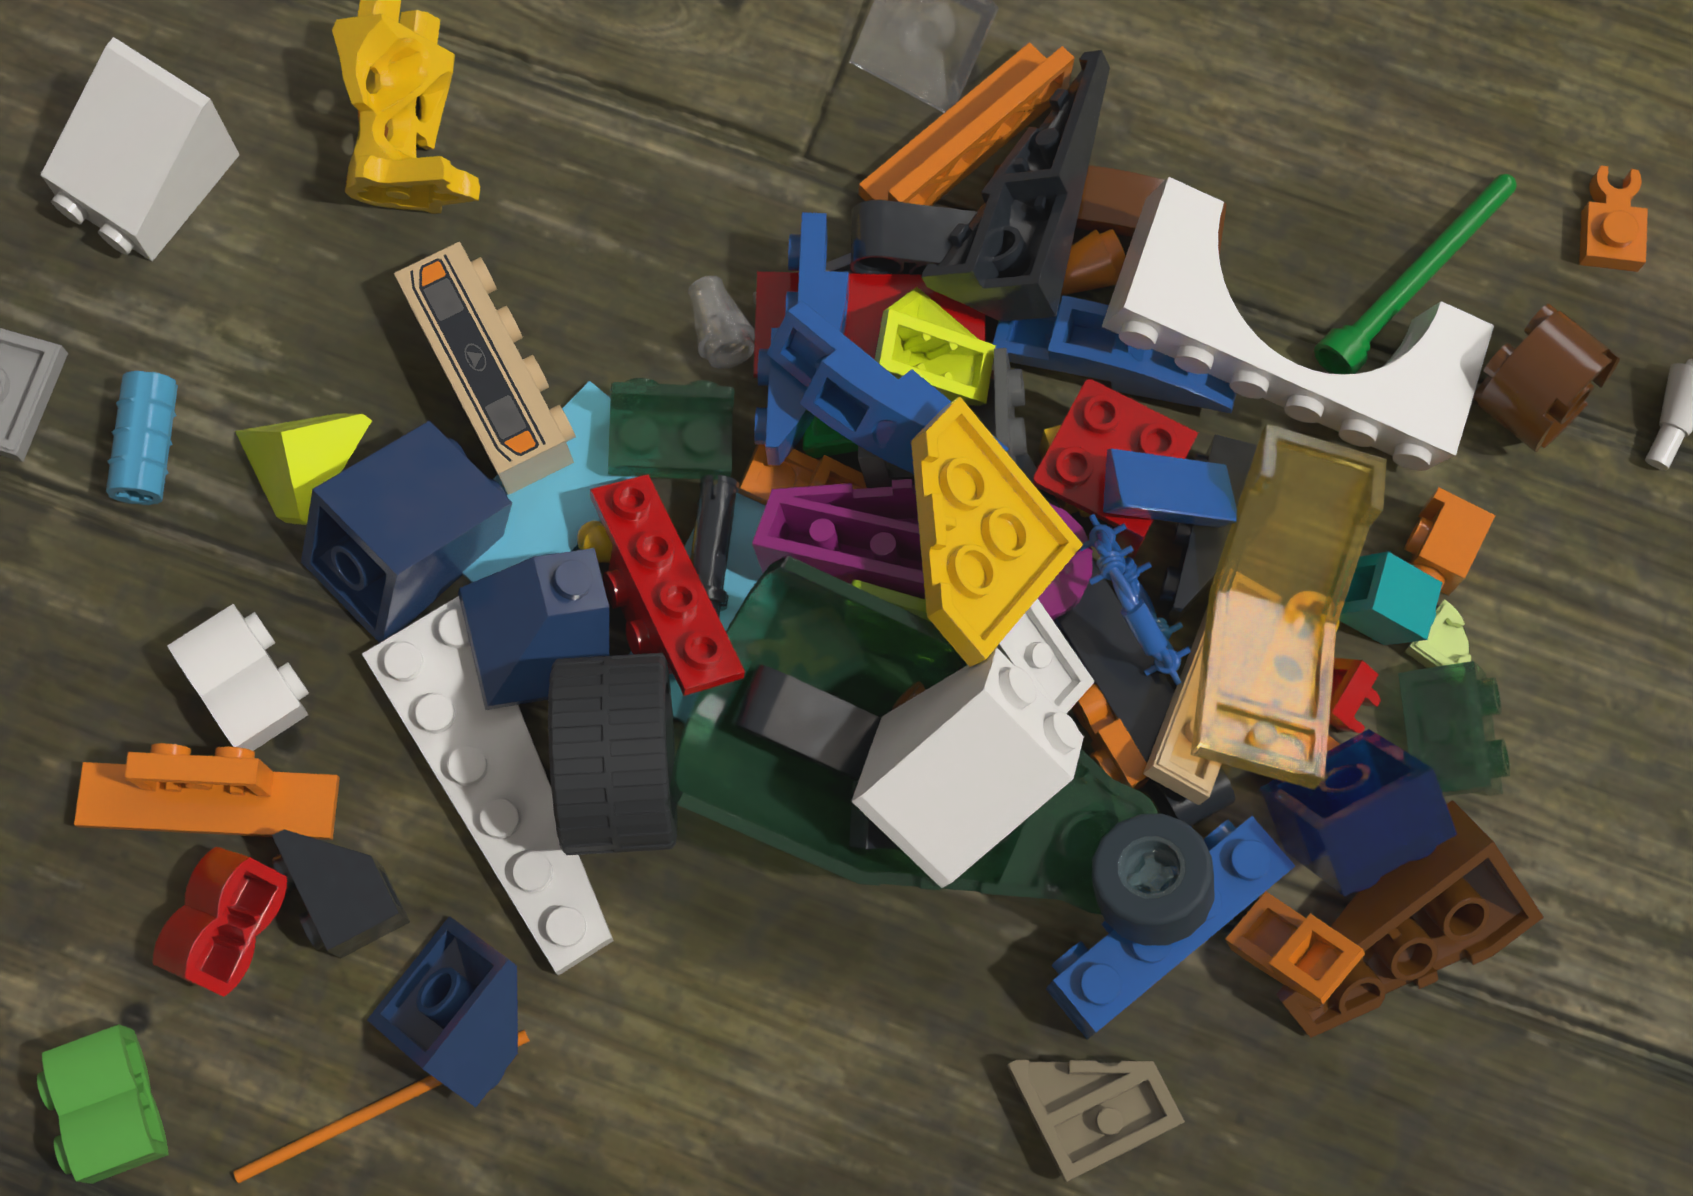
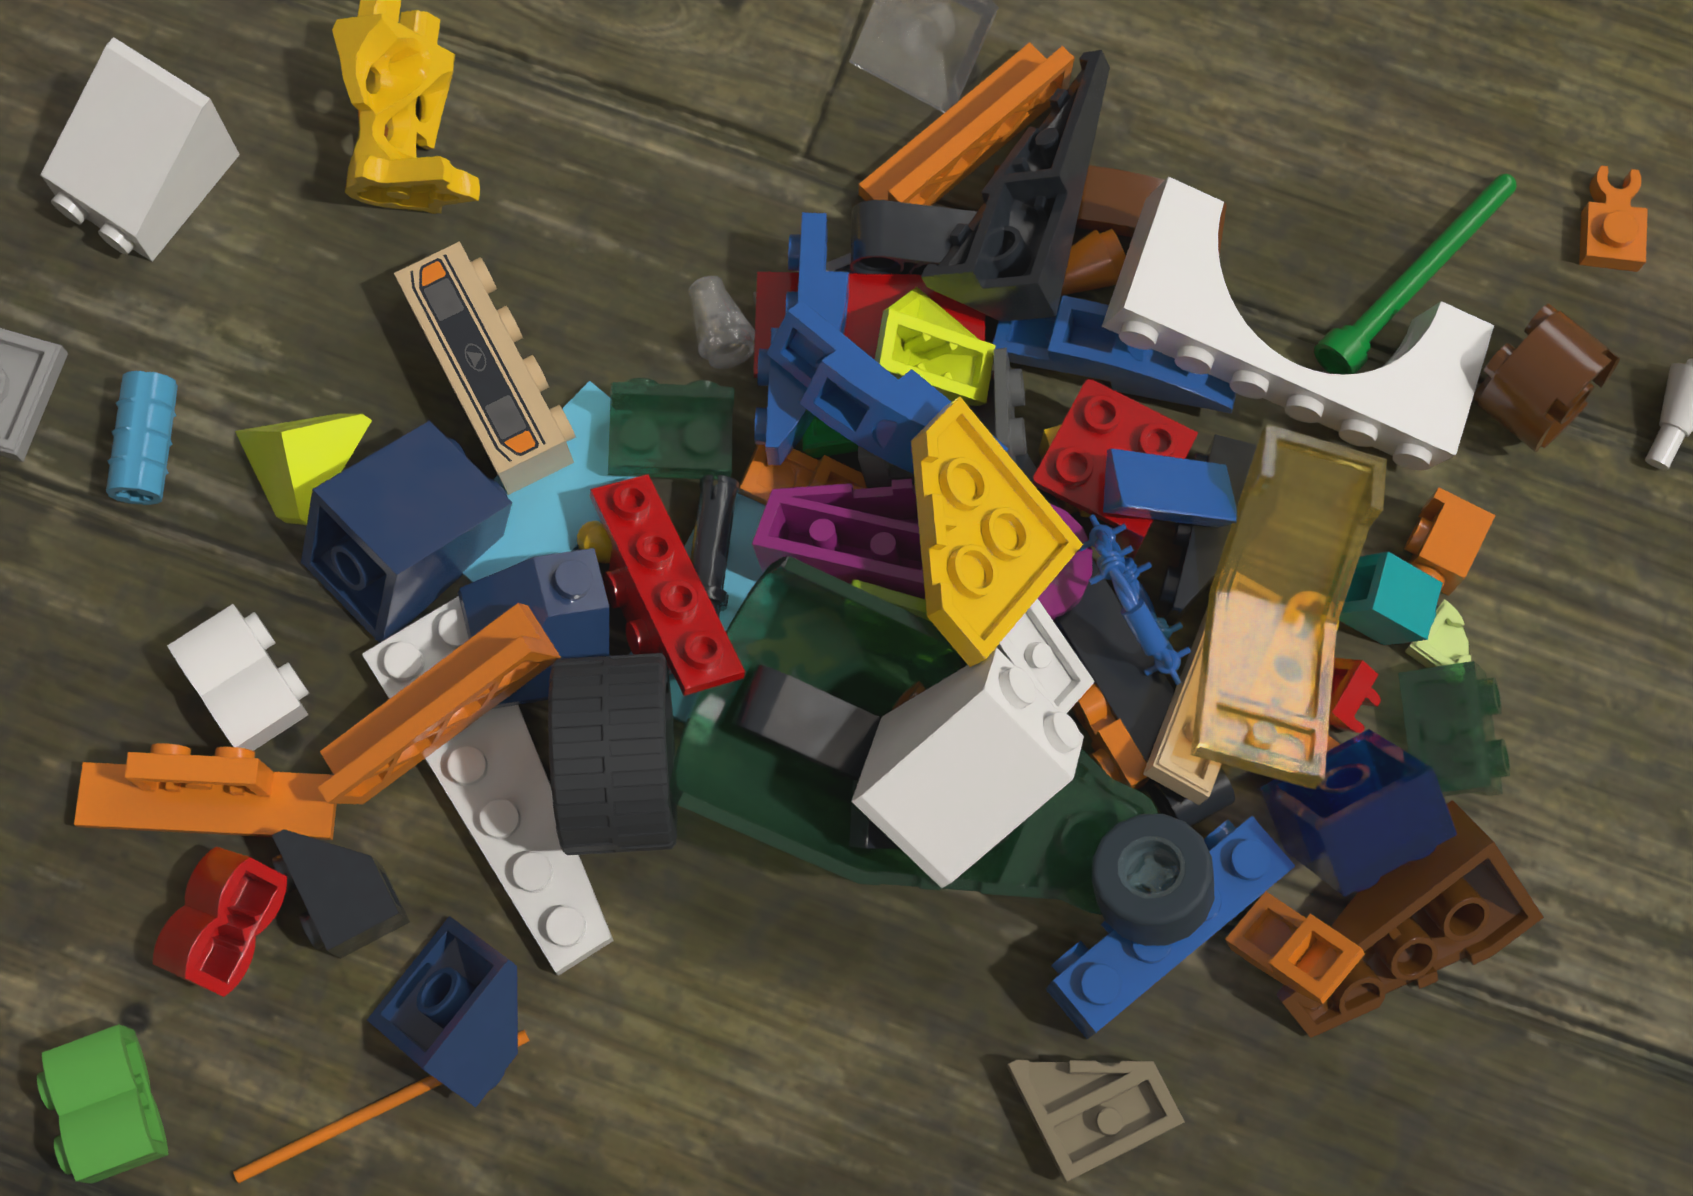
none -> orange fence [318,603,561,804]

